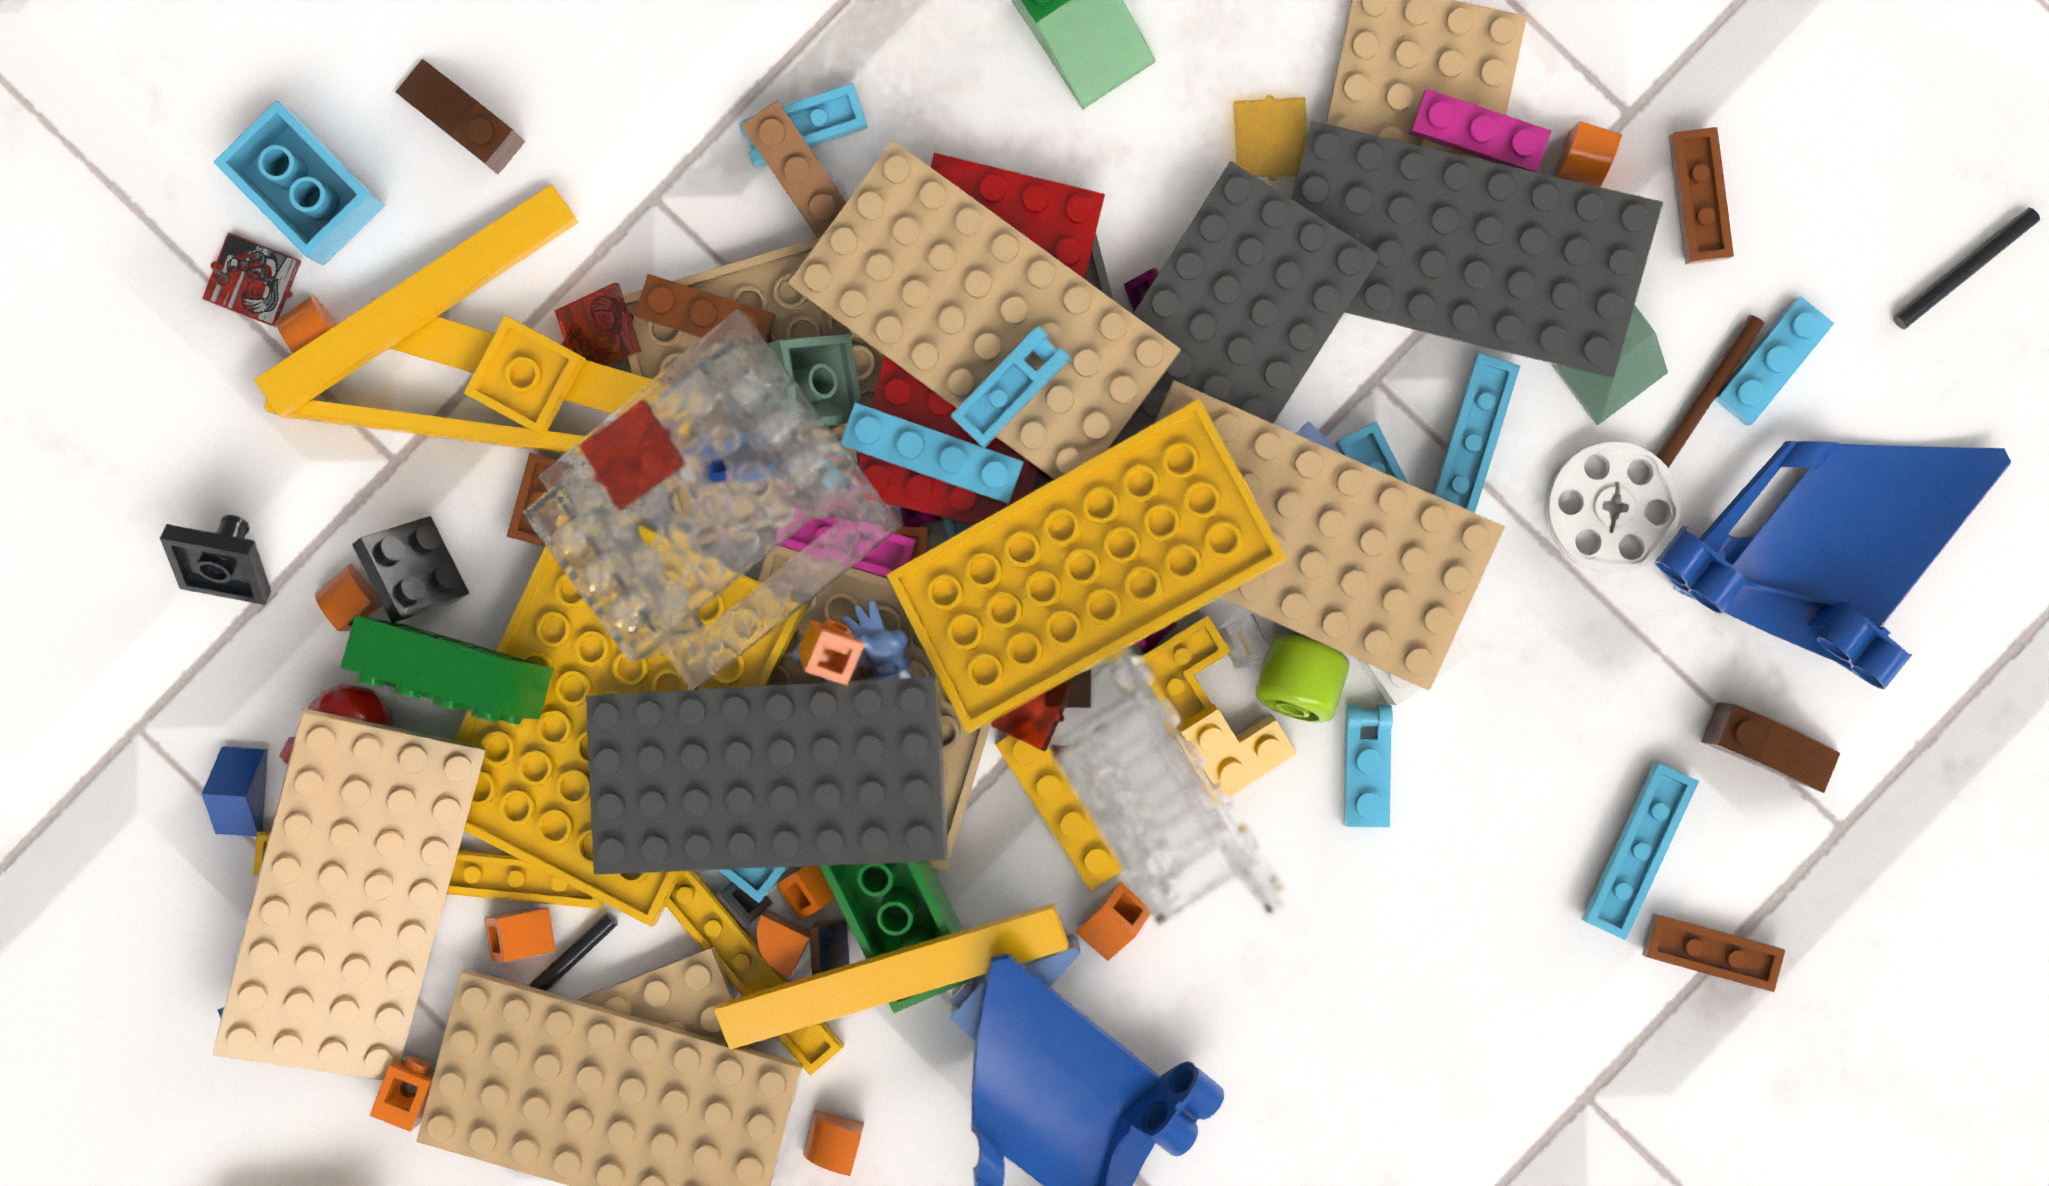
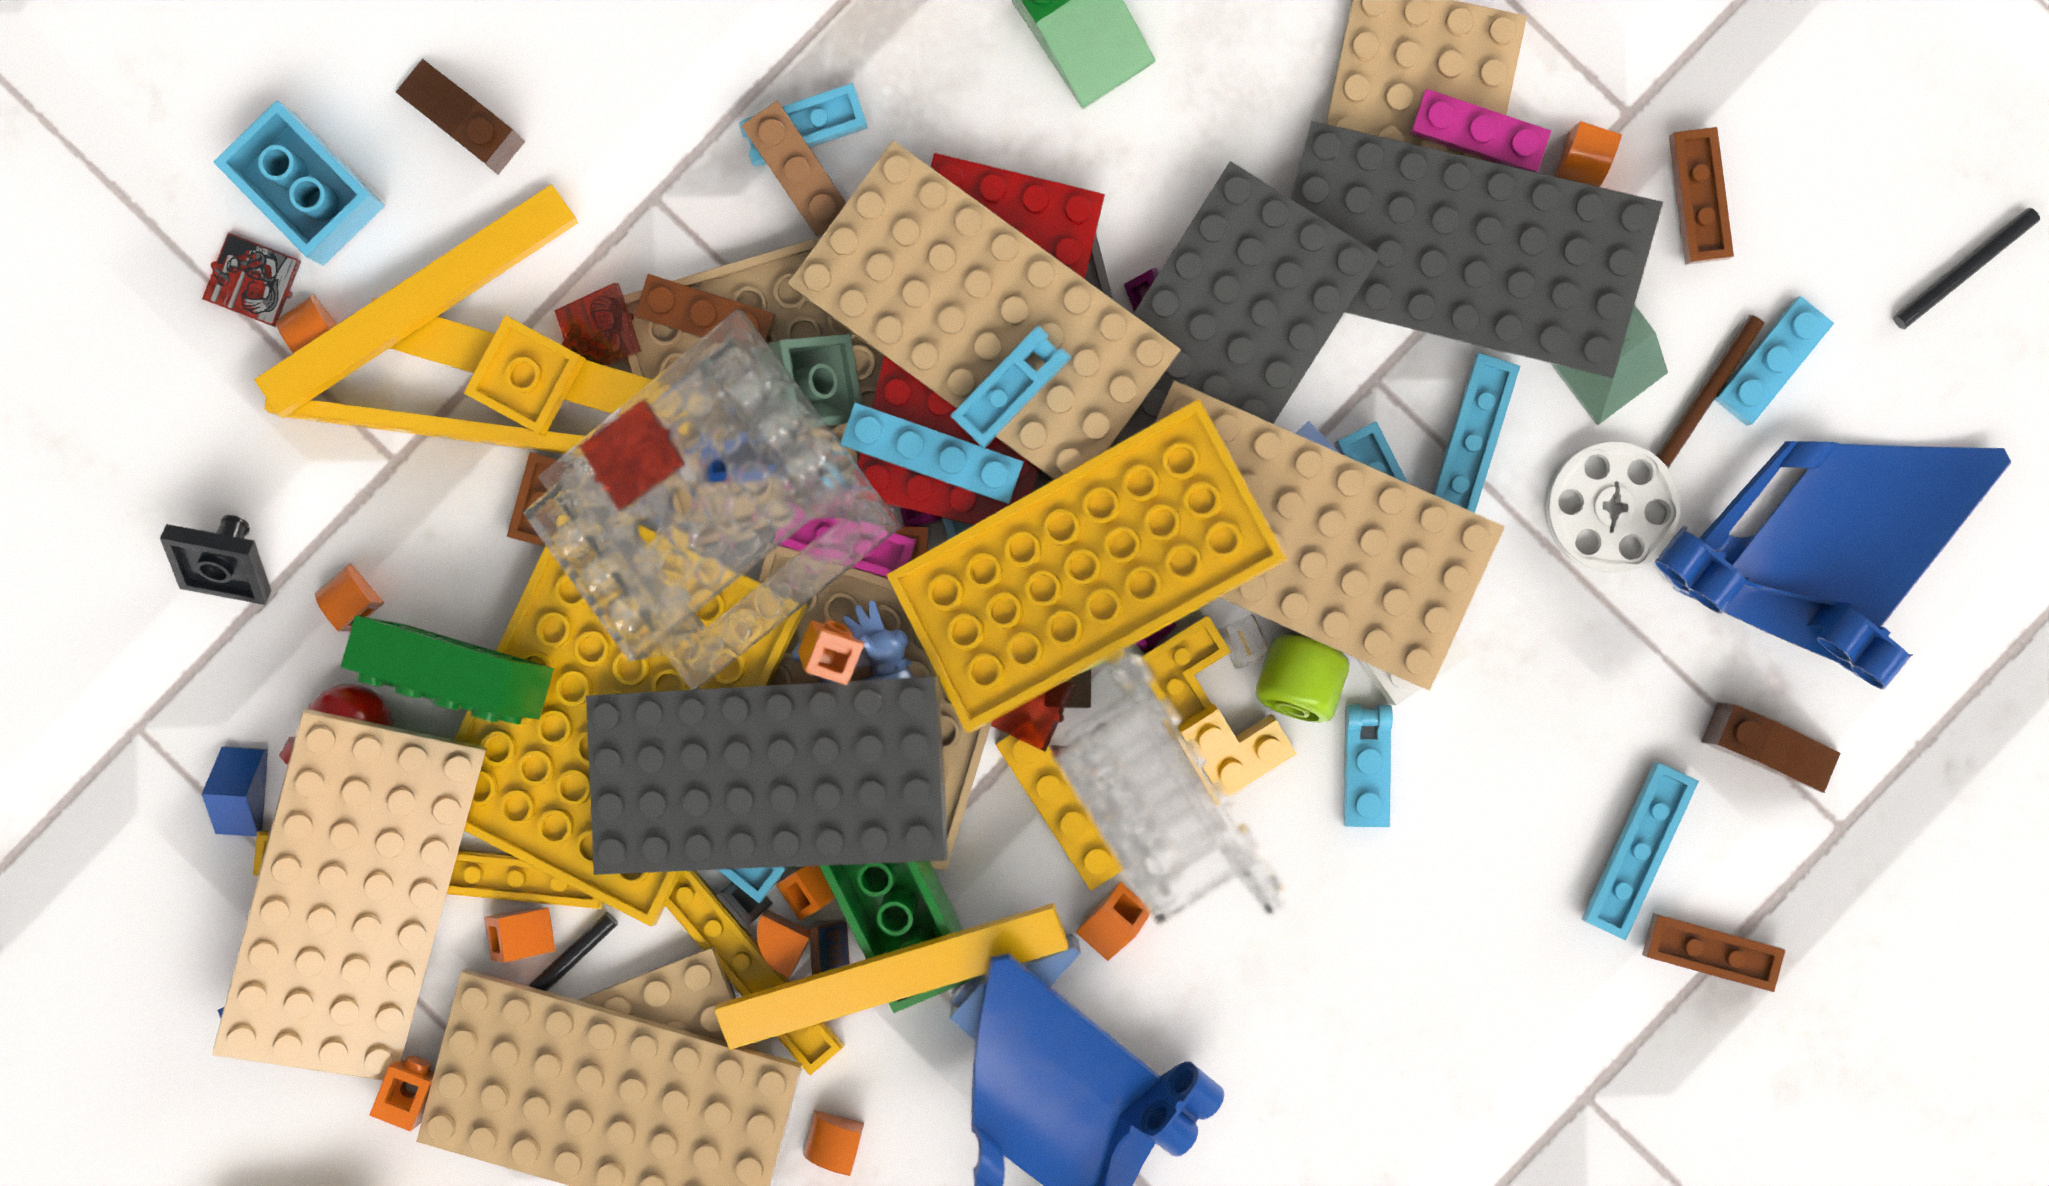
black plate [352,516,469,624] -> none
clear yellow piece [1233,95,1307,181] -> none

